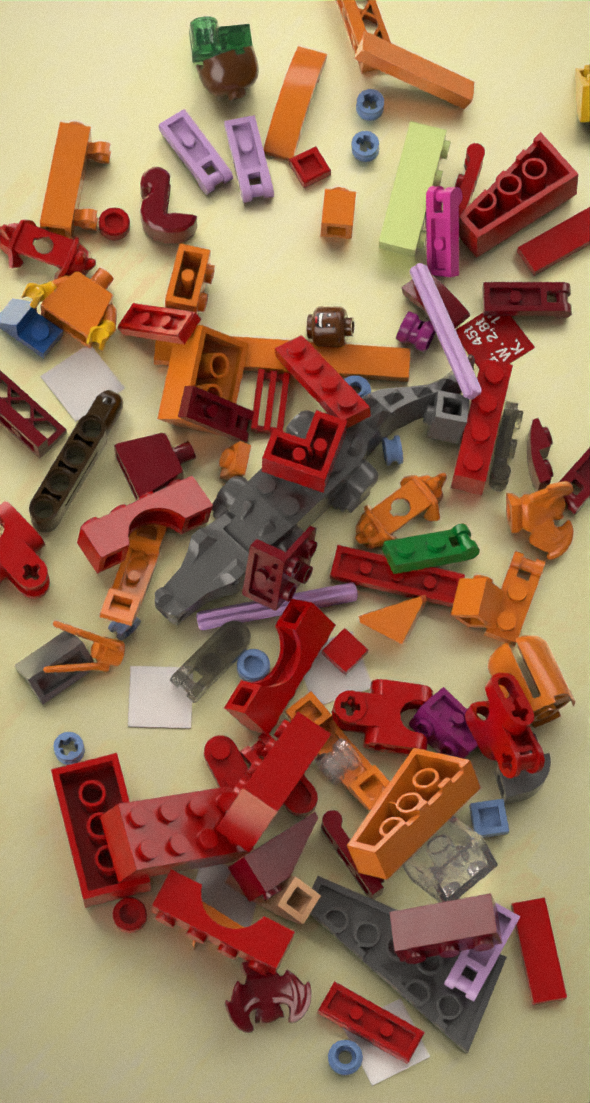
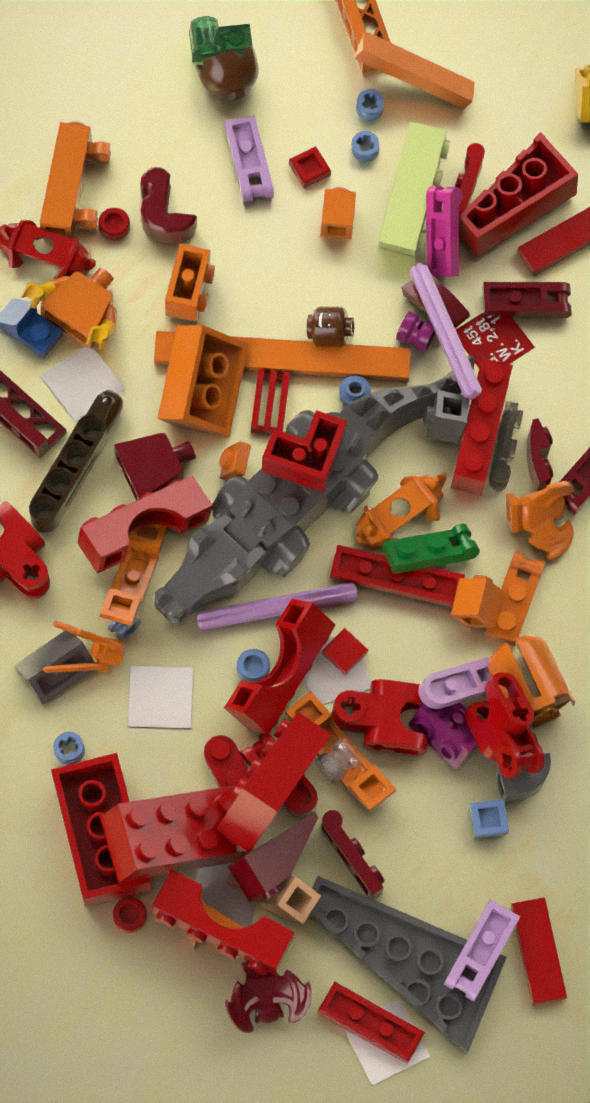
red tile [117,303,201,345] -> none
lavender plate [159,109,233,195] -> none
clear smoke plate [169,621,251,703] -> none
dark red plate [178,386,254,443] -> none
dark red bracket [242,525,317,611] -> none
orange slope [263,46,327,161] -> none
red plate [275,335,371,428] -> none
medium blue plate [328,1040,363,1075] -> none
orange wedge [347,748,481,880] -> none
orange slope [358,595,427,644] -> none
medium blue bush [382,435,403,466] -> none
brick [389,893,502,964] -> none
clear brick [402,816,498,903] -> none
none -> lavender plate [418,657,491,709]

